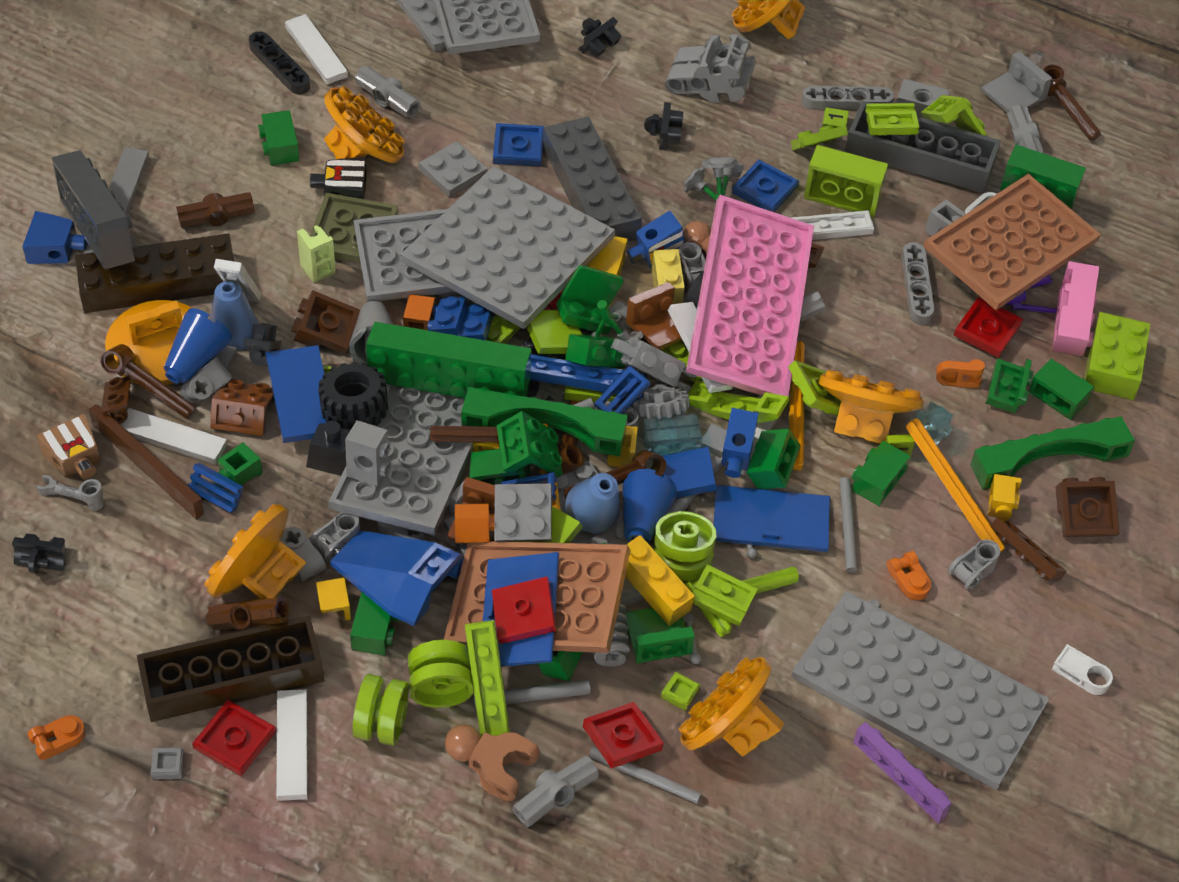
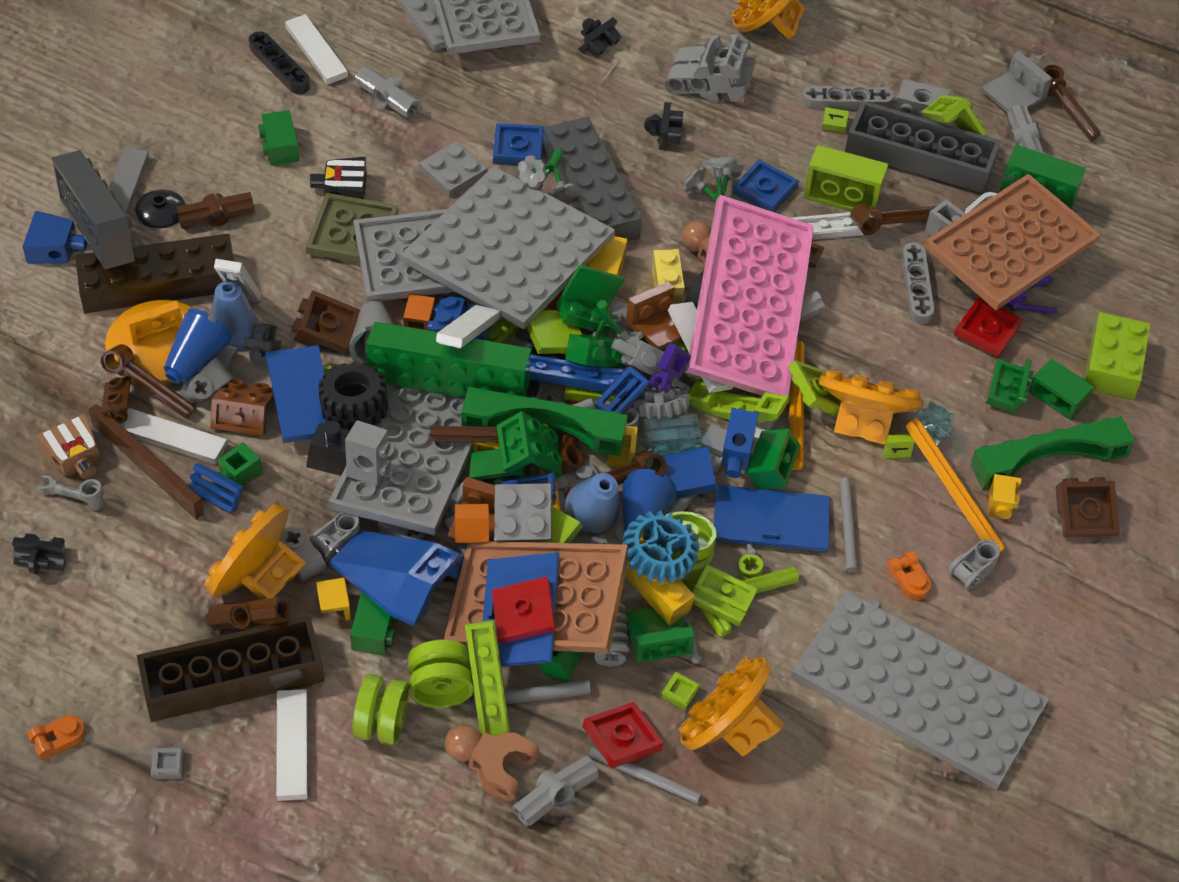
red plate [192,700,277,777] -> none
yellowish green hinge [297,226,336,283] -> none
light orange bracket [324,86,405,163] -> none
blue torso [626,211,684,269] -> none
light grey piece [679,242,706,291] -> none
lime plate [790,125,848,150] -> none
green brick [852,441,911,507] -> none
medium lavender plate [853,722,951,823] -> none
lime plate [865,103,919,135] -> none
orange plate [936,359,985,388] -> none
reddish brown plate [990,517,1067,580] -> none
white piece [1051,644,1113,695] -> none
bright pink wedge [1052,261,1099,357] -> none
none -> black dish [135,189,185,228]
none -> white tile [436,305,500,348]
none -> light grey plant [518,149,579,205]
none -> dark azure gear [622,510,699,585]
none -> dark purple plate [650,343,691,393]
none -> lime bush [738,554,763,580]
none -> reddish brown axle [850,203,936,236]

